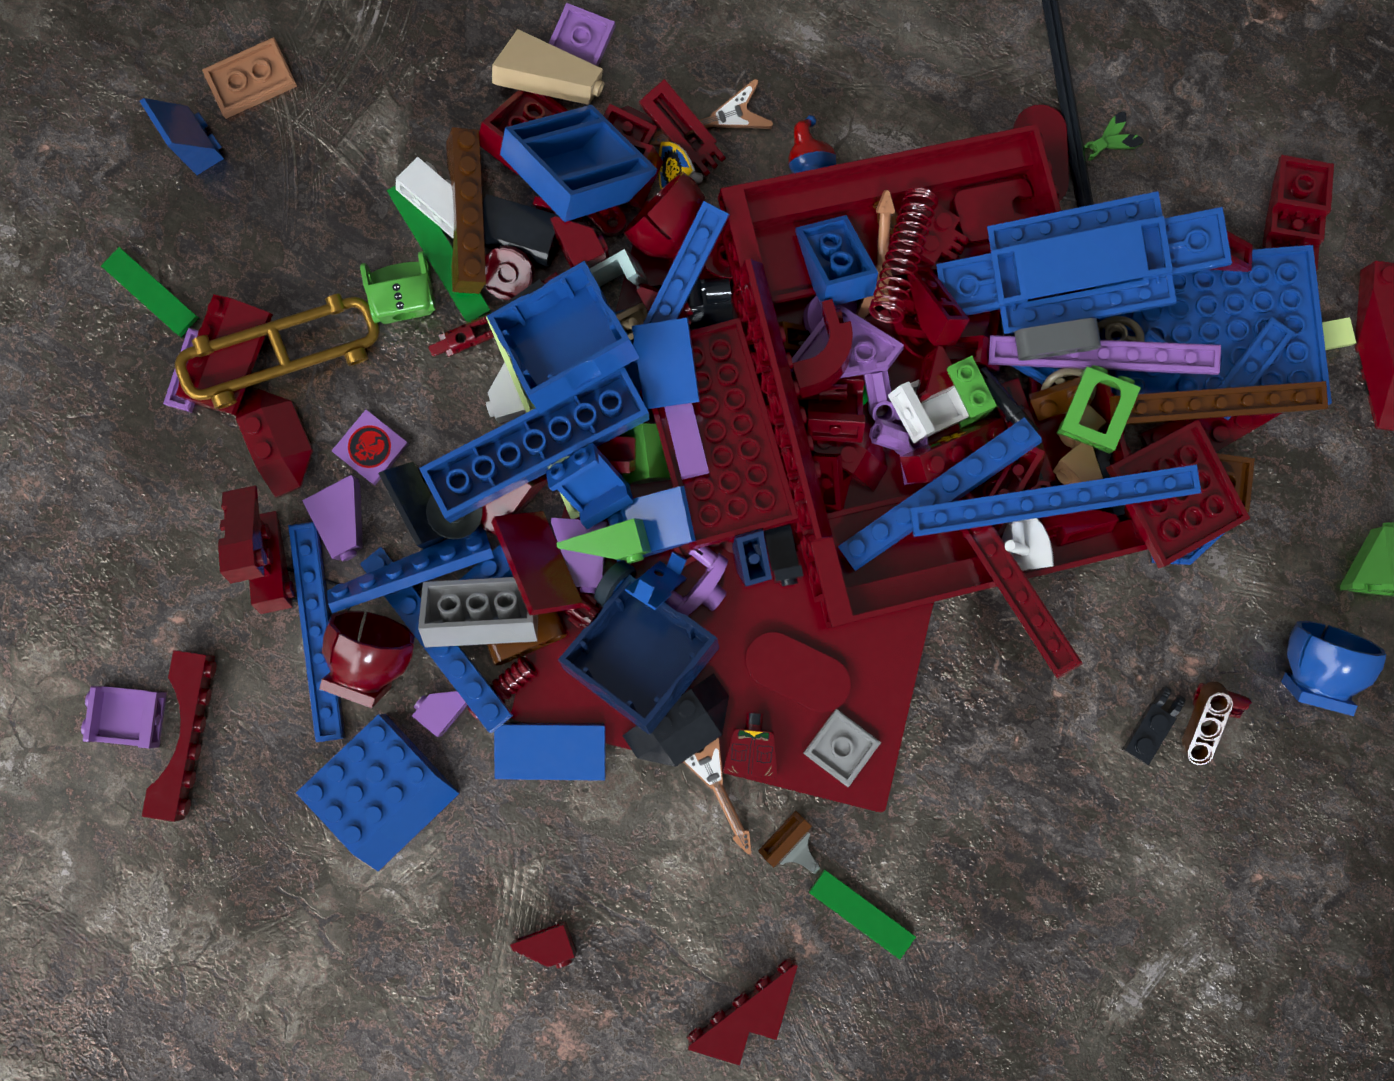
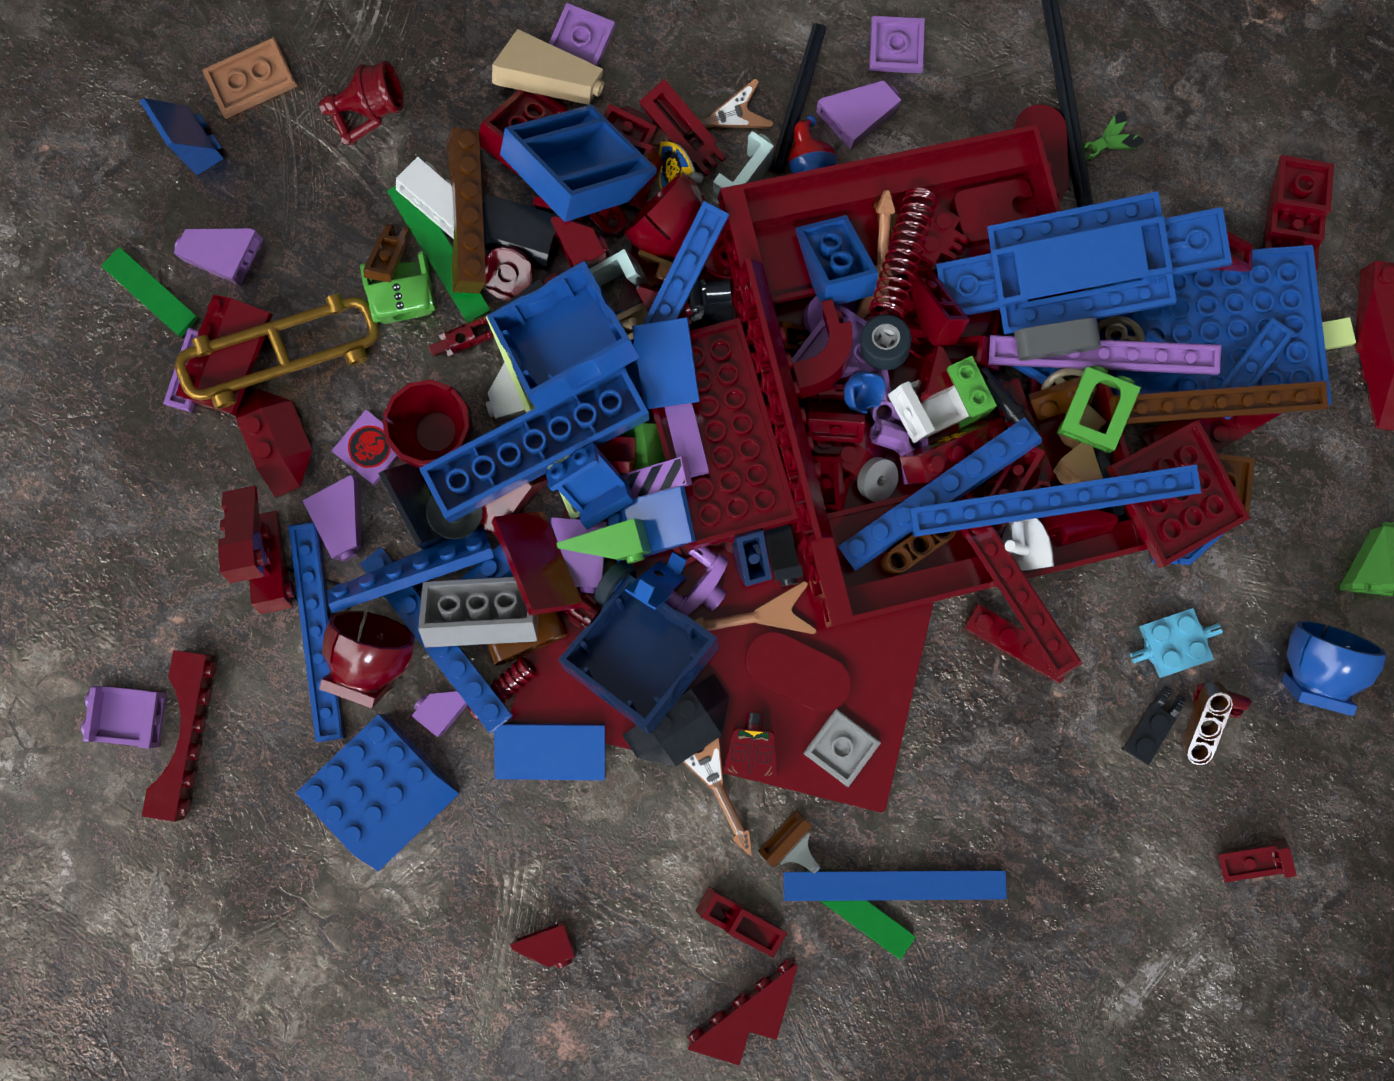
none -> medium lavender slope [174,228,263,286]
none -> dark red piece [319,61,404,146]
none -> reddish brown hinge [363,223,410,283]
none -> dark red plate [382,380,473,468]
none -> tile [621,457,692,499]
none -> clear orange piece [638,250,673,282]
none -> nougat piece [695,581,816,634]
none -> dark red slope [695,886,787,958]
none -> light aqua panel [713,131,774,204]
none -> black axle [771,23,826,173]
none -> blue tile [783,870,1007,901]
none -> medium lavender slope [816,80,901,150]
none -> blue hair [844,371,886,413]
none -> light grey piece [857,457,898,502]
none -> black wheel [860,314,912,371]
none -> medium lavender plate [869,16,925,73]
none -> reddish brown beam [881,531,956,575]
none -> dark red plate [963,604,1065,684]
none -> medium azure plate [1130,608,1222,678]
none -> dark red bracket [1217,838,1297,883]

